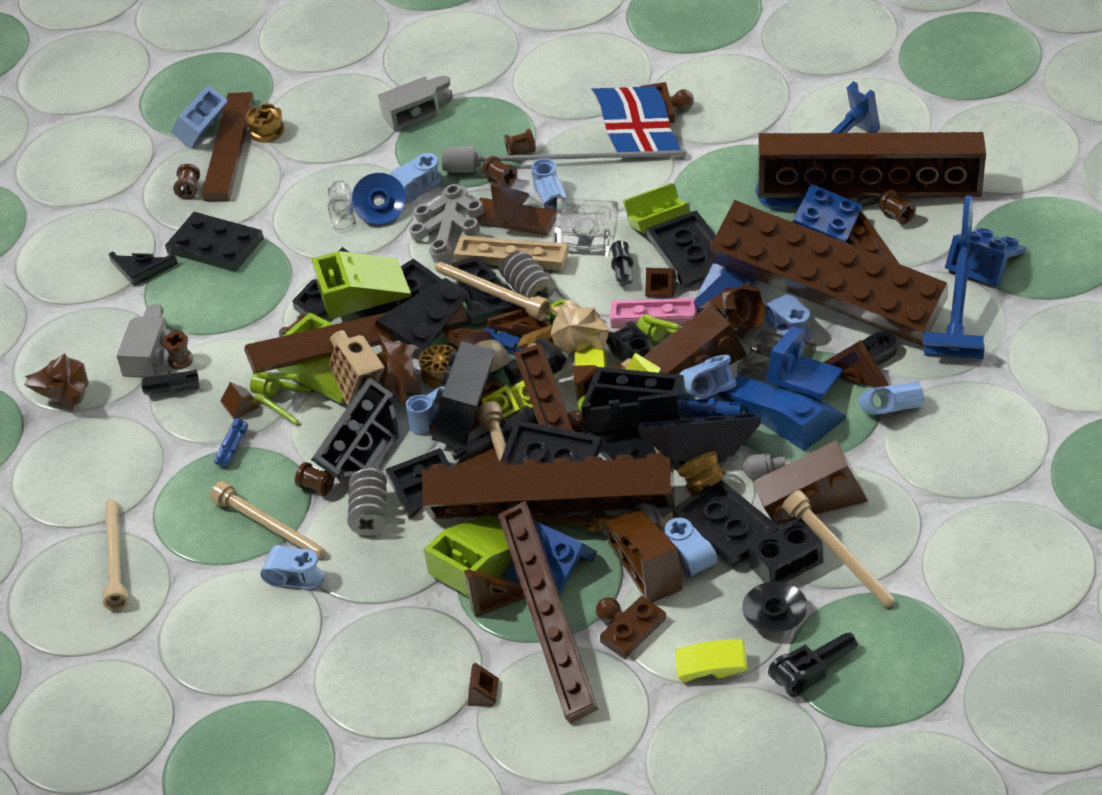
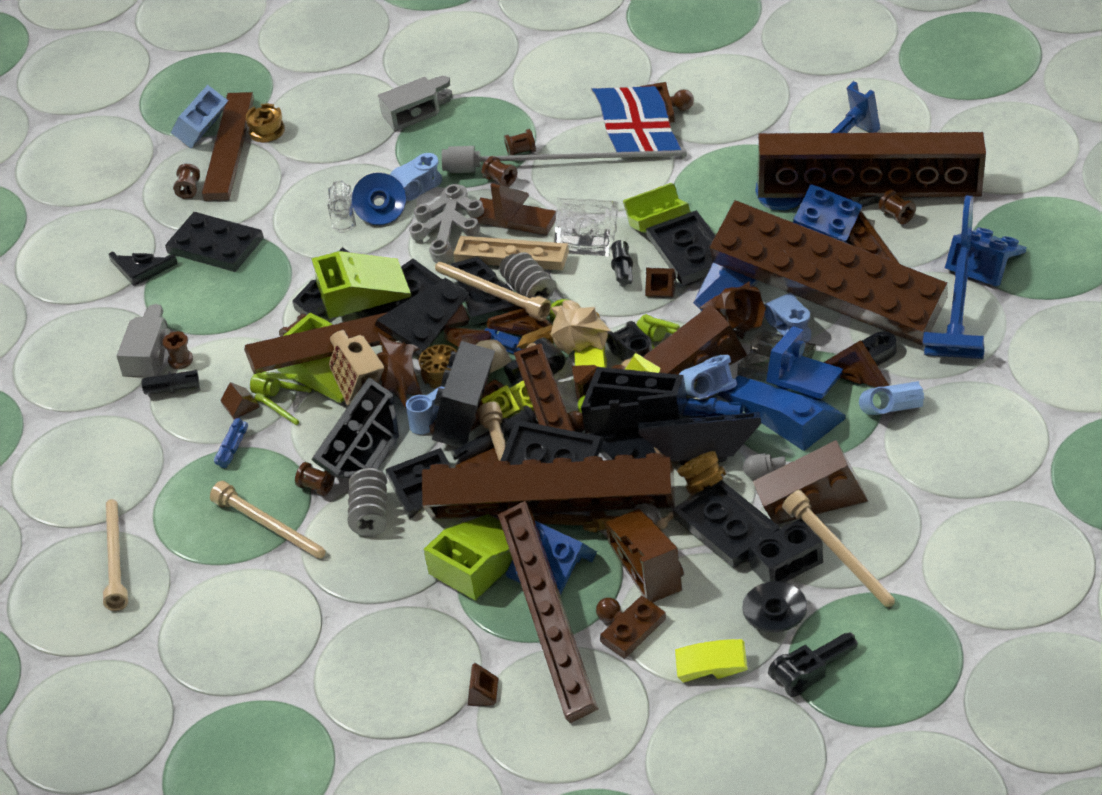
reddish brown hair [24,353,89,410] -> none
light blue piece [260,545,324,590] -> none
reddish brown tile [464,569,525,617] -> none
light blue piece [532,159,567,212] -> none
bright pink tile [610,298,698,328] -> none
light blue piece [665,518,718,578] -> none

